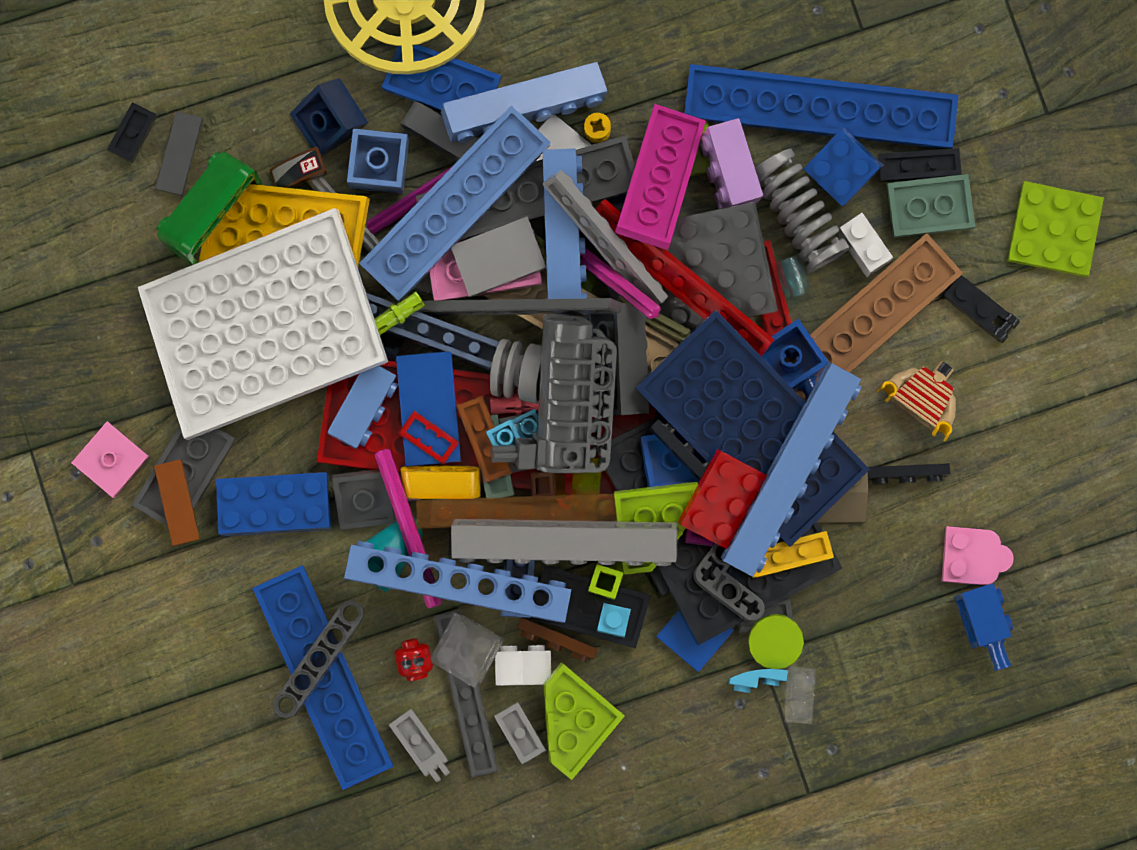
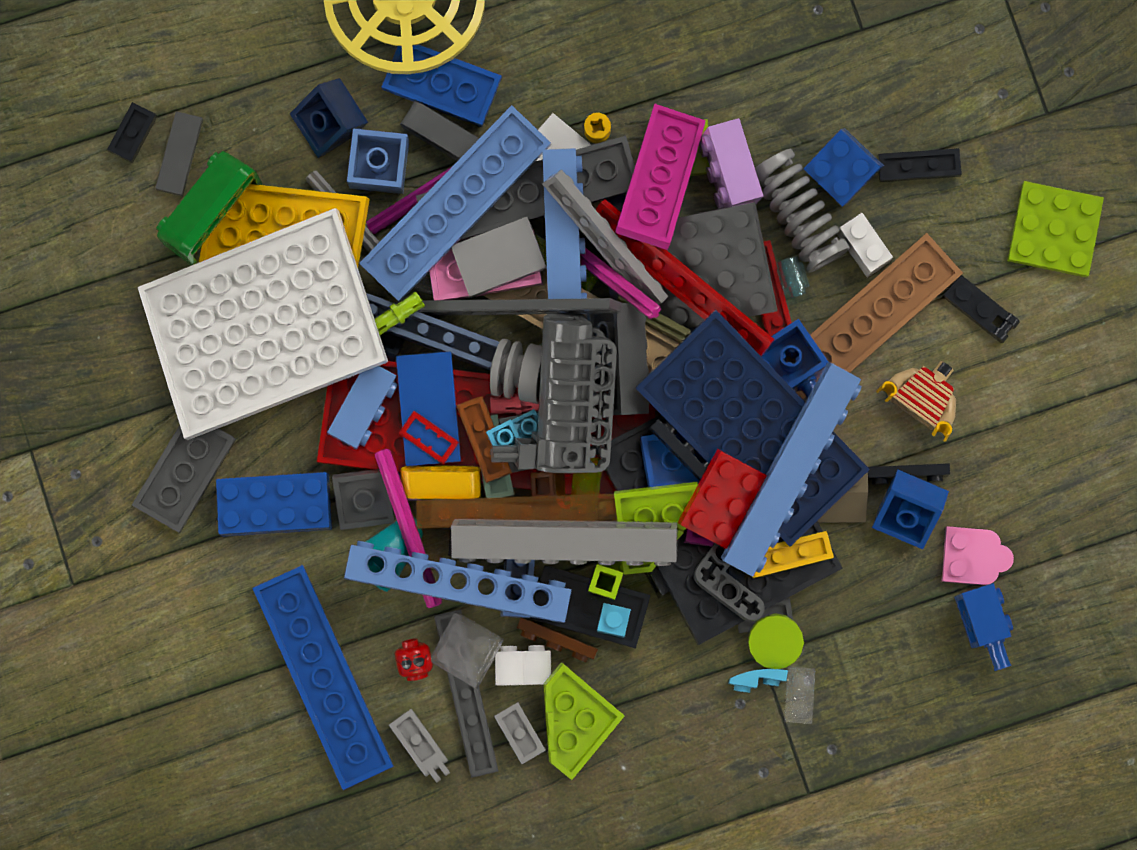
bright pink plate [72,421,149,498] -> none
dark orange tile [154,459,201,546] -> none
slope [269,146,327,189] -> none
dark grey beam [273,601,365,718] -> none
medium blue brick [441,62,607,143] -> none
blue tile [656,610,734,672] -> none
blue plate [684,64,958,149] -> none
sand green plate [886,174,975,238] -> none
none -> blue brick [872,470,949,549]

